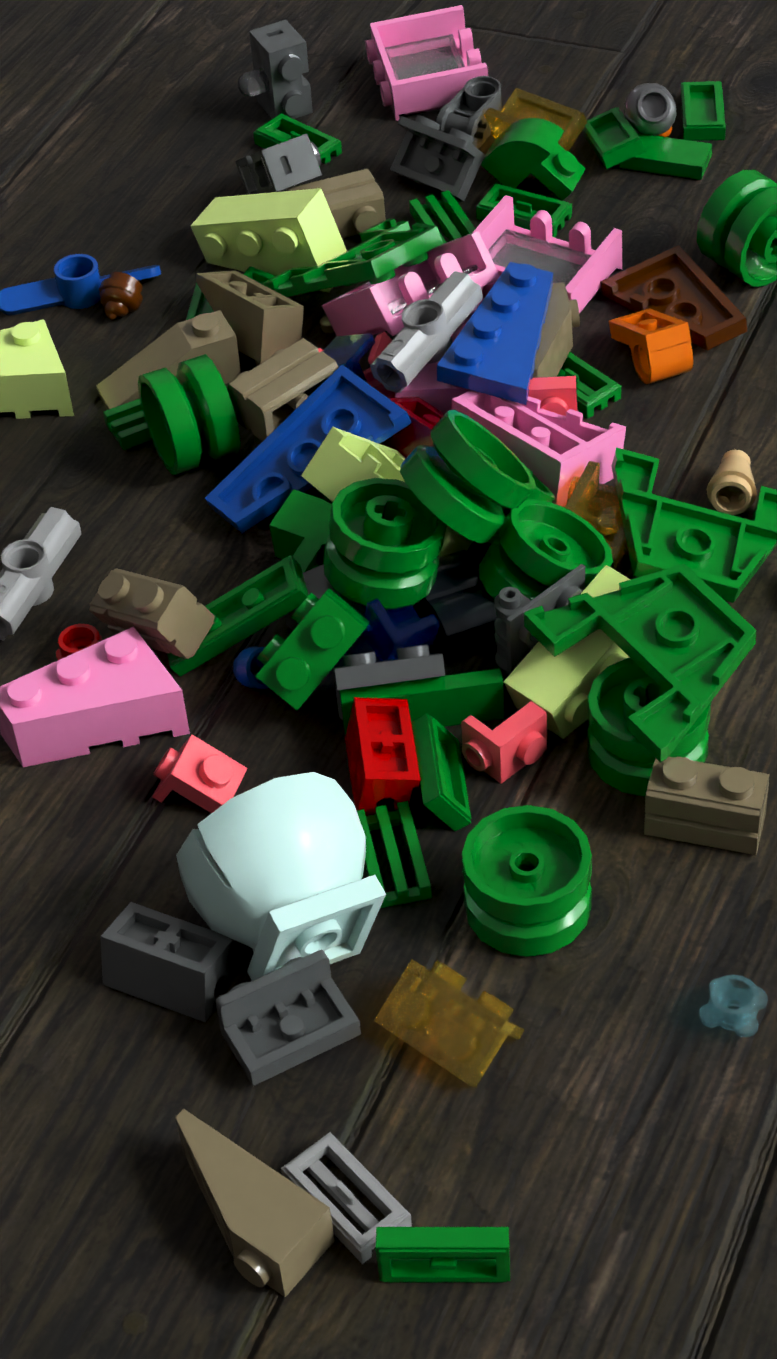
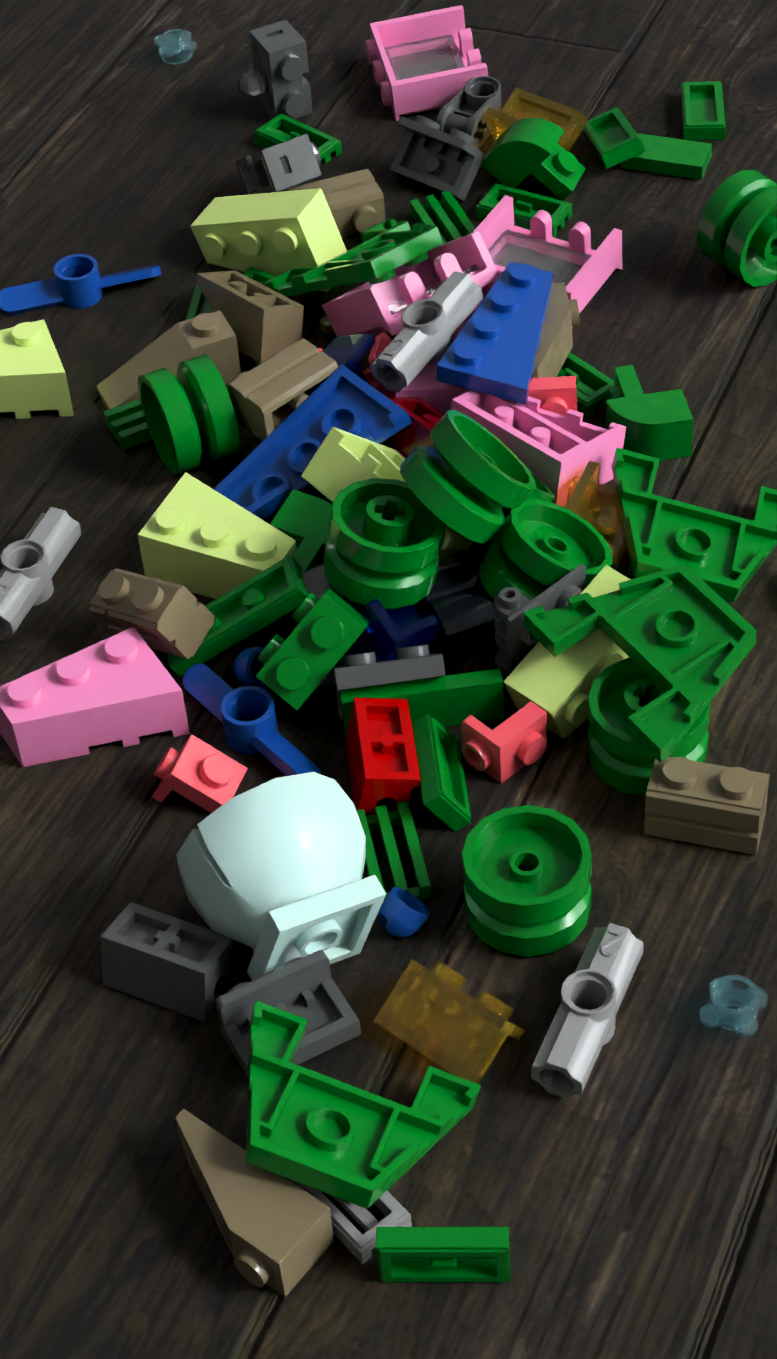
red plate [56,624,102,660] -> none
reddish brown plate [99,272,143,320] -> none
reddish brown wing [600,245,748,351] -> none
orange plate [608,308,694,384] -> none
flat silver animal [624,83,676,137] -> none
tan cone [707,450,757,515] -> none
none -> yellowish green wedge [138,472,297,599]
none -> clear light blue plate [154,29,197,64]
none -> blue piece [183,663,321,776]
none -> green wing [246,1001,481,1209]
none -> blue hinge [379,887,430,938]
none -> light grey piece [531,923,644,1099]
none -> green brick [606,365,693,461]

